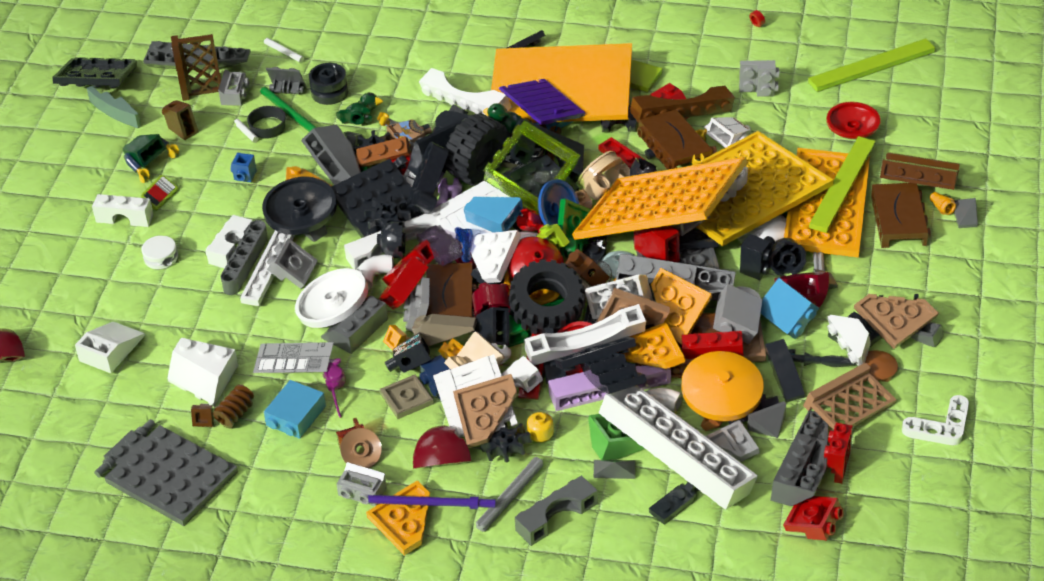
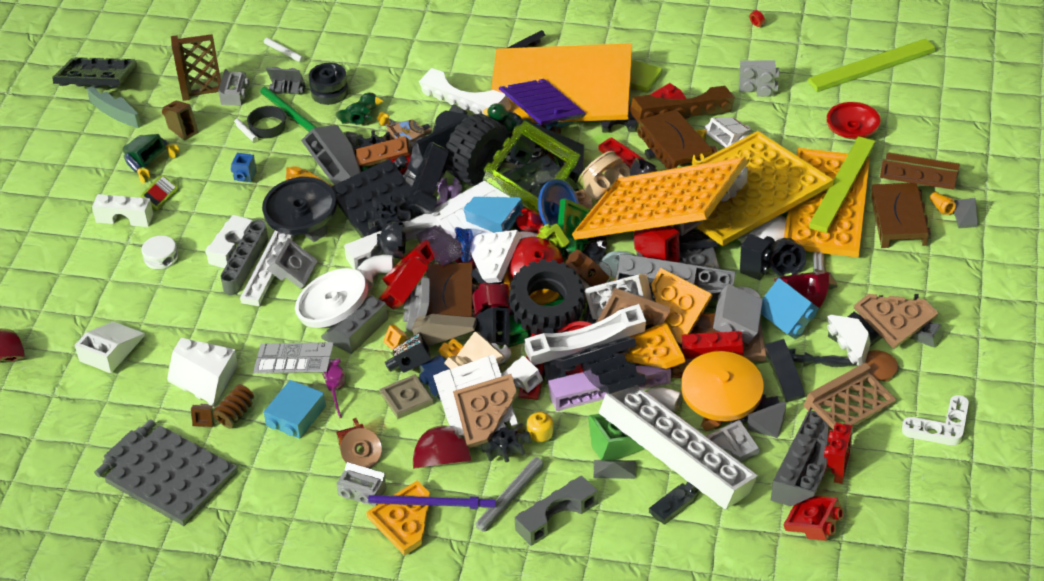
dark grey wedge [143,41,251,70] -> none

